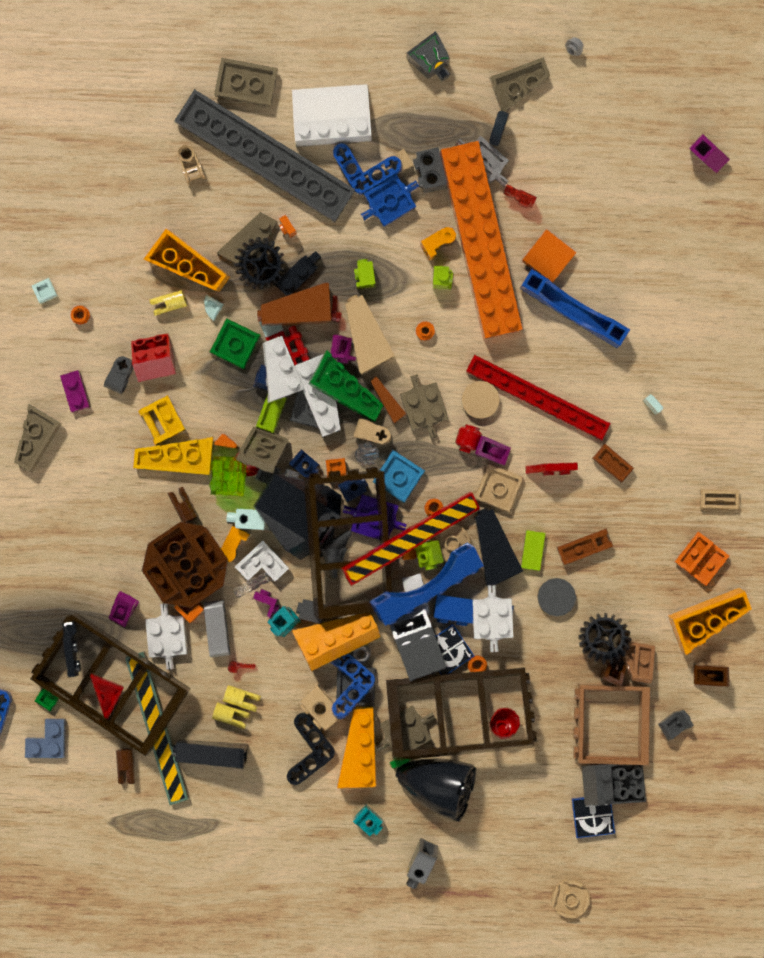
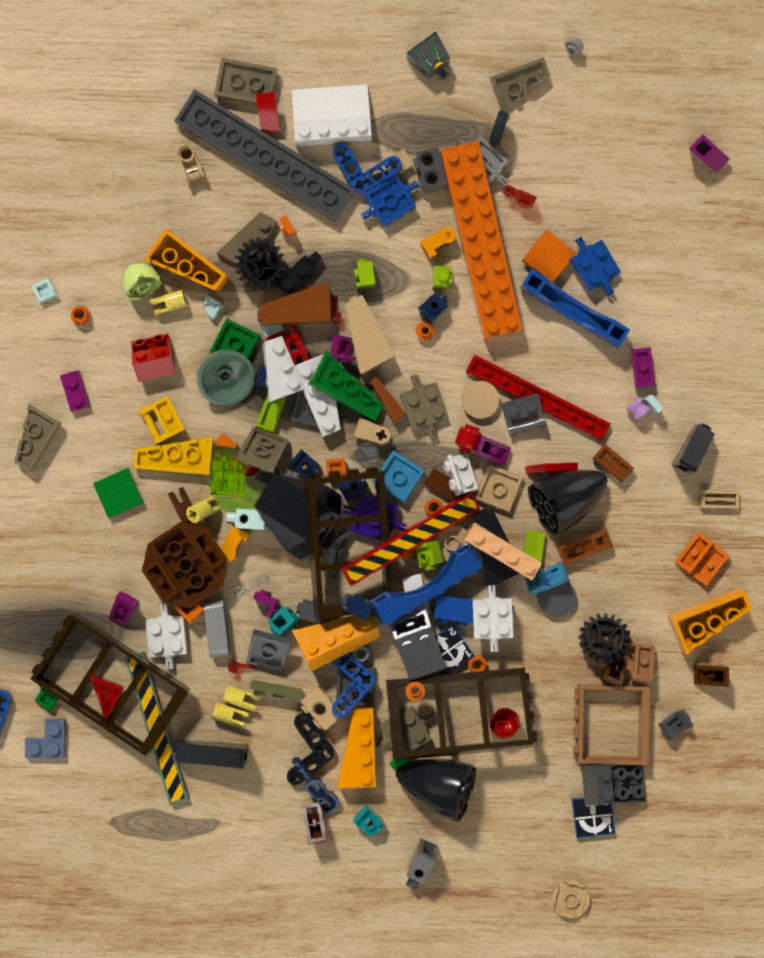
black hinge [62,622,81,678] -> none
dark grey piece [104,356,133,395] -> none
reddish brown hinge [116,748,135,784] -> none
white plate [235,541,289,581] -> none
none -> green tile [93,468,144,518]
none -> yellowish green cylinder [122,263,161,300]
none -> light yellow hinge [186,496,220,523]
none -> sand green dish [197,350,255,405]
none -> dark grey tile [246,629,291,673]
none -> olive plate [250,680,304,702]
none -> red slope [256,92,281,134]
none -> dark blue piece [292,757,339,814]
none -> reddish brown slope [302,803,328,845]
none -> dark blue brick [341,593,375,621]
none -> orange plate [405,682,425,701]
none -> dark blue brick [418,293,448,324]
none -> reddish brown tile [425,468,463,501]
none -> white bracket [443,453,478,496]
none -> light nougat arch [464,523,542,580]
none -> dark grey plate [501,393,547,437]
none -> dark azure slope [525,562,568,594]
none -> black cylinder [528,470,608,536]
none -> blue plate [569,236,621,296]
none -> lavender wheel [626,397,650,420]
none -> magenta plate [631,347,655,388]
none -> black slope [672,423,715,474]

